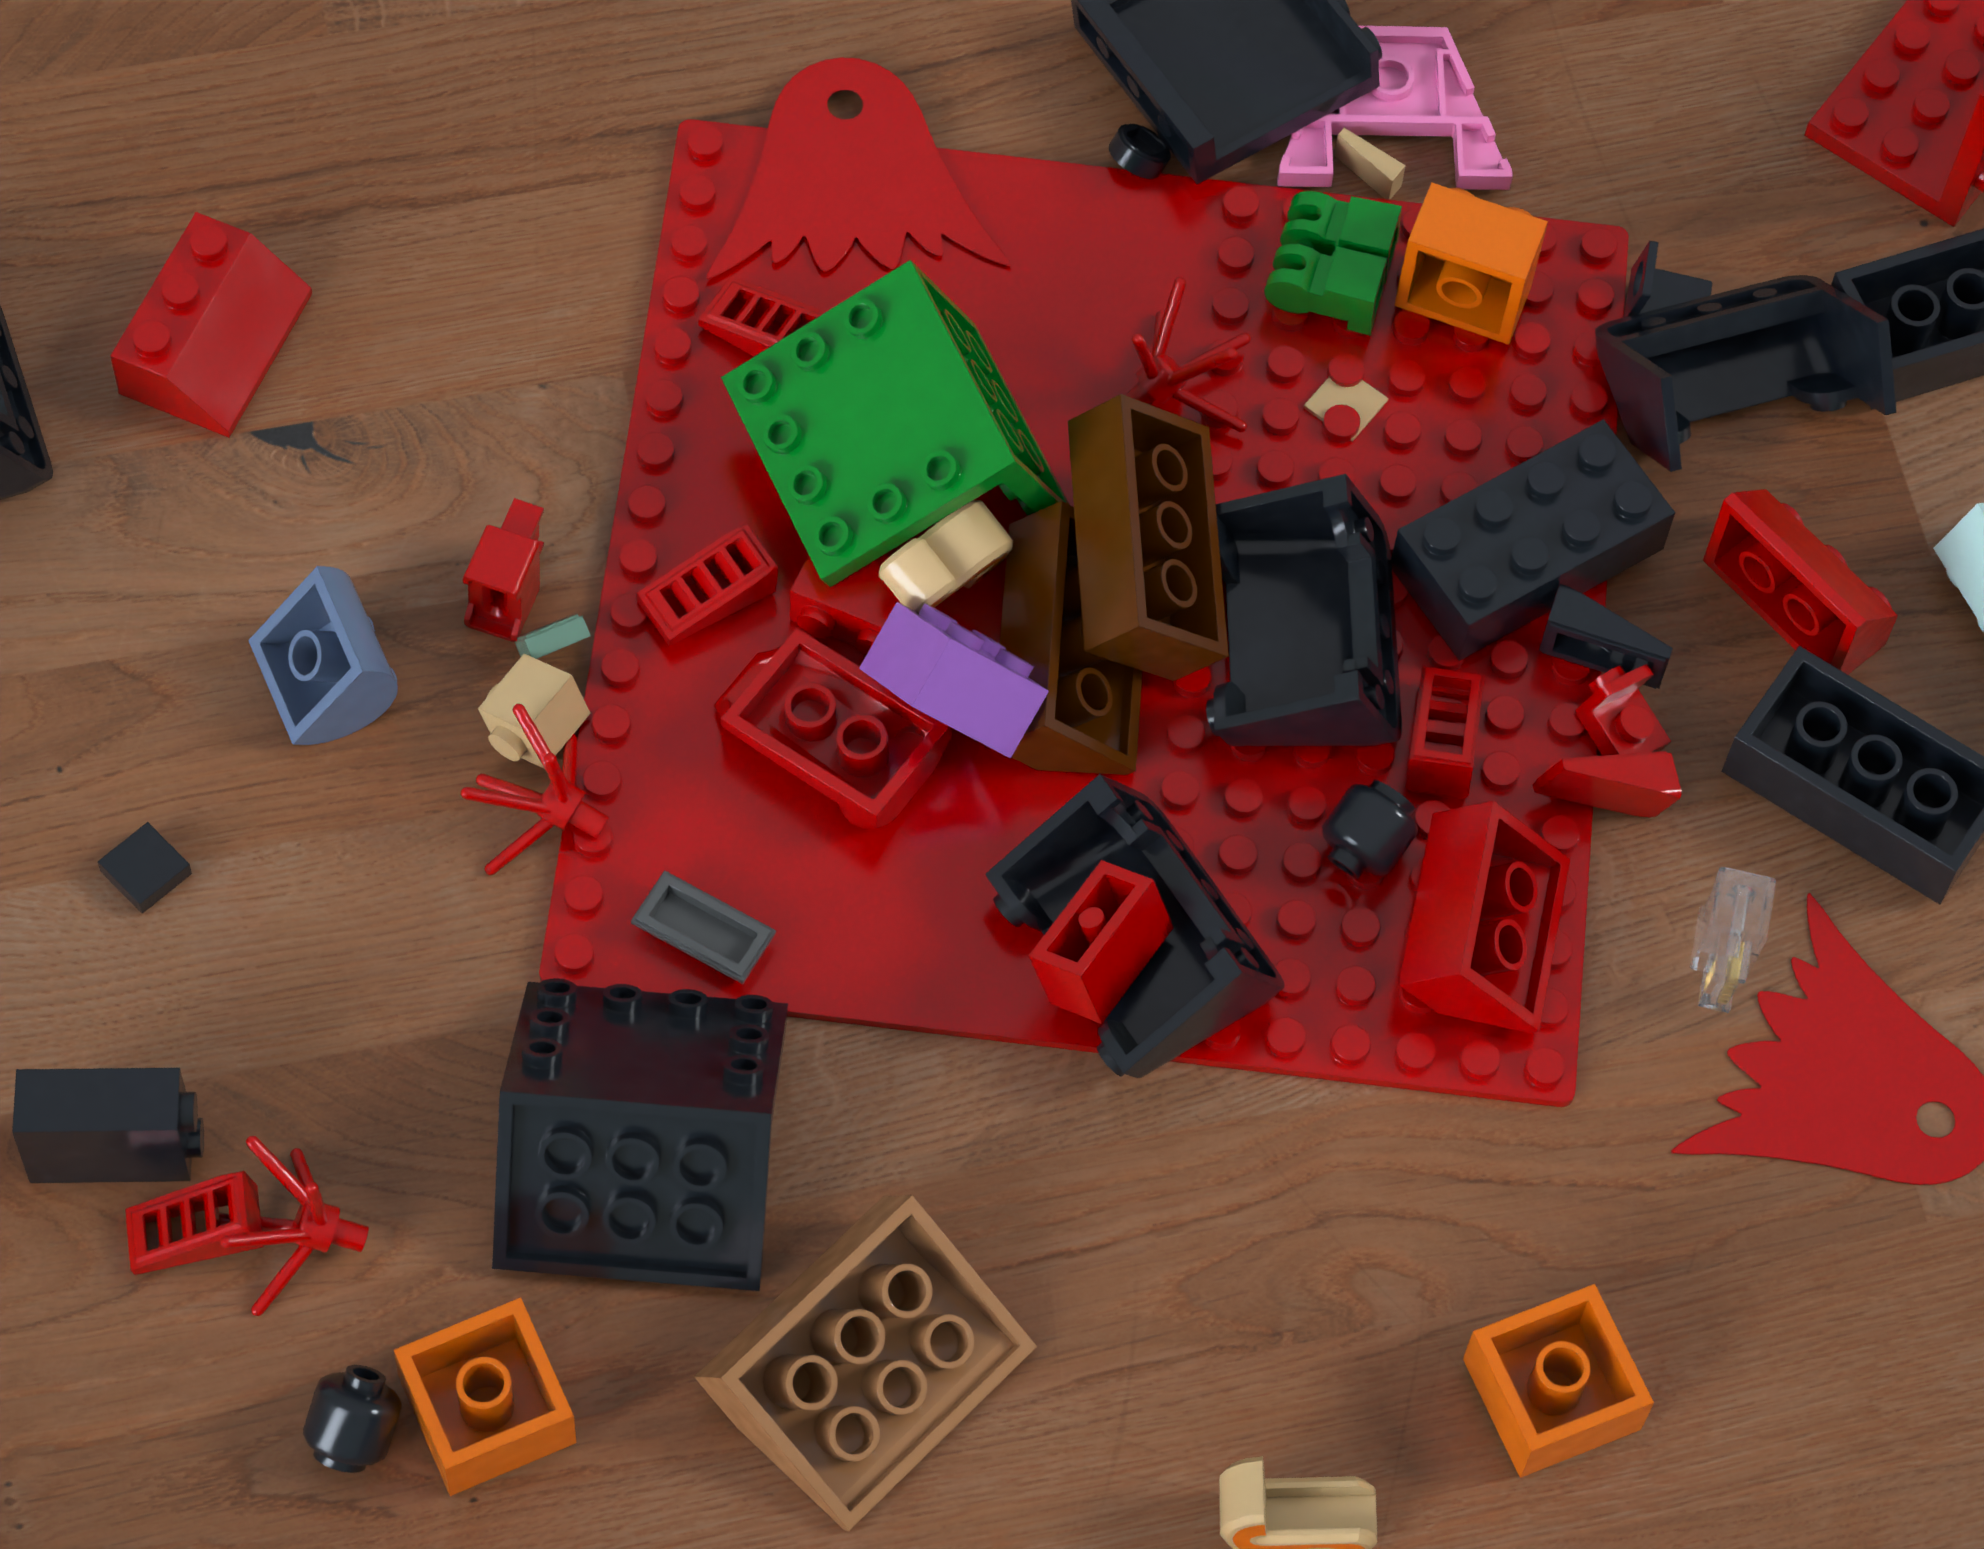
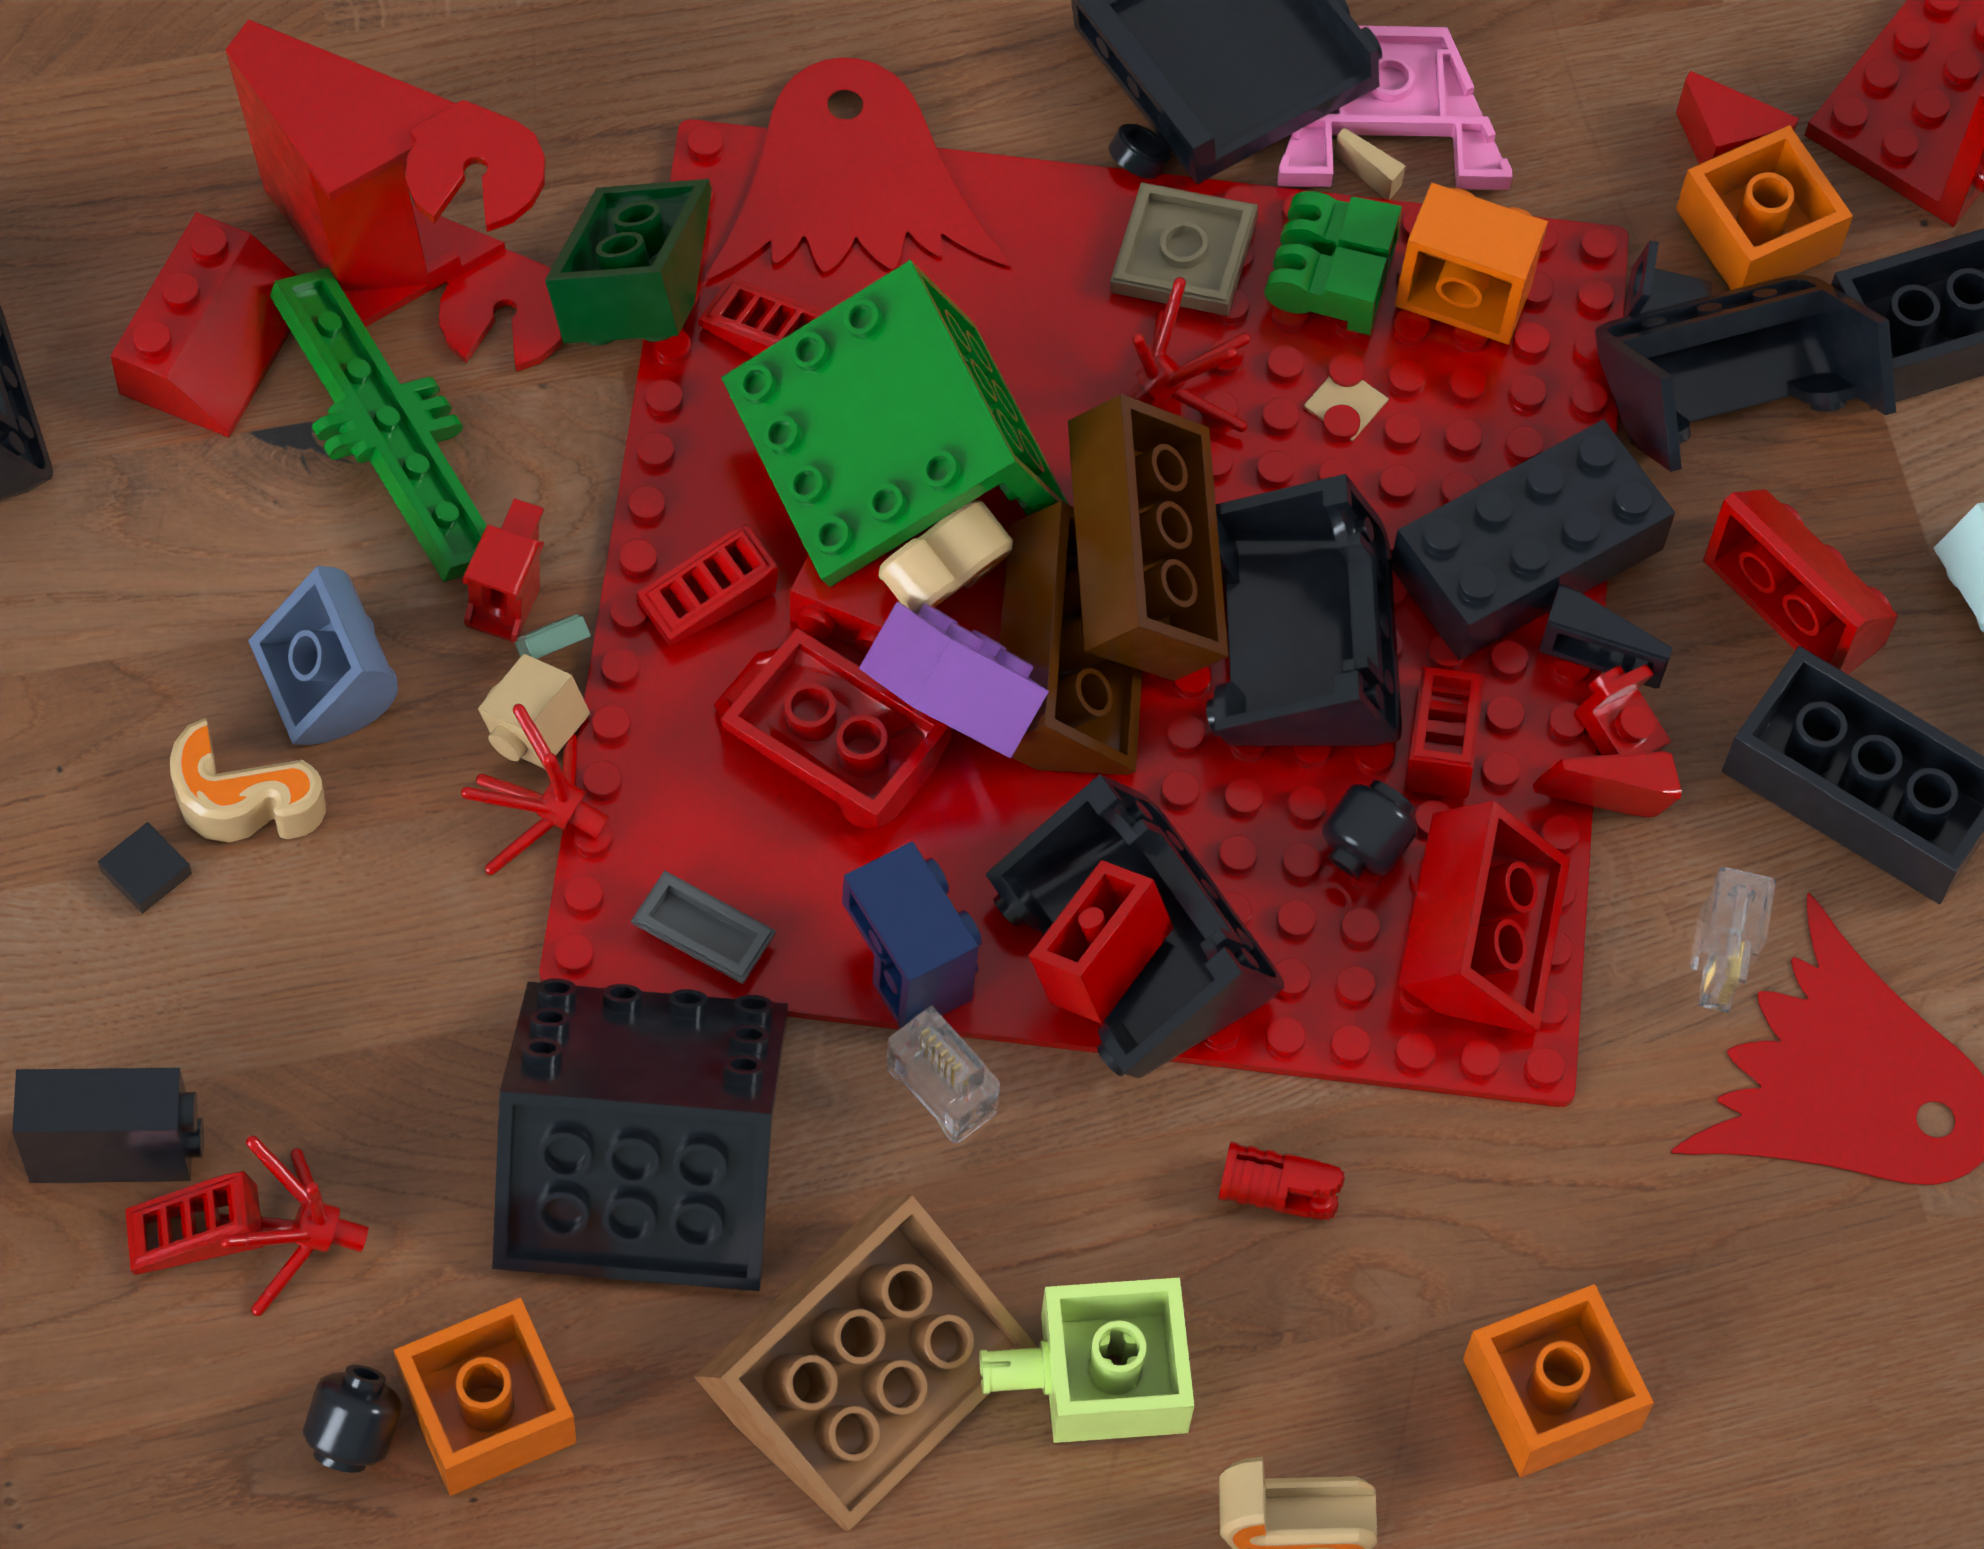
none -> tan animal [170,718,326,843]
none -> red piece [225,19,563,372]
none -> green hinge [270,267,486,582]
none -> dark green slope [545,179,712,346]
none -> dark blue brick [842,841,982,1035]
none -> clear piece [886,1005,1000,1143]
none -> yellowish green brick [979,1277,1194,1443]
none -> dark tan tile [1110,182,1258,316]
none -> red hinge [1218,1141,1345,1221]
none -> red slope [1676,71,1799,164]
none -> orange brick [1676,125,1853,290]

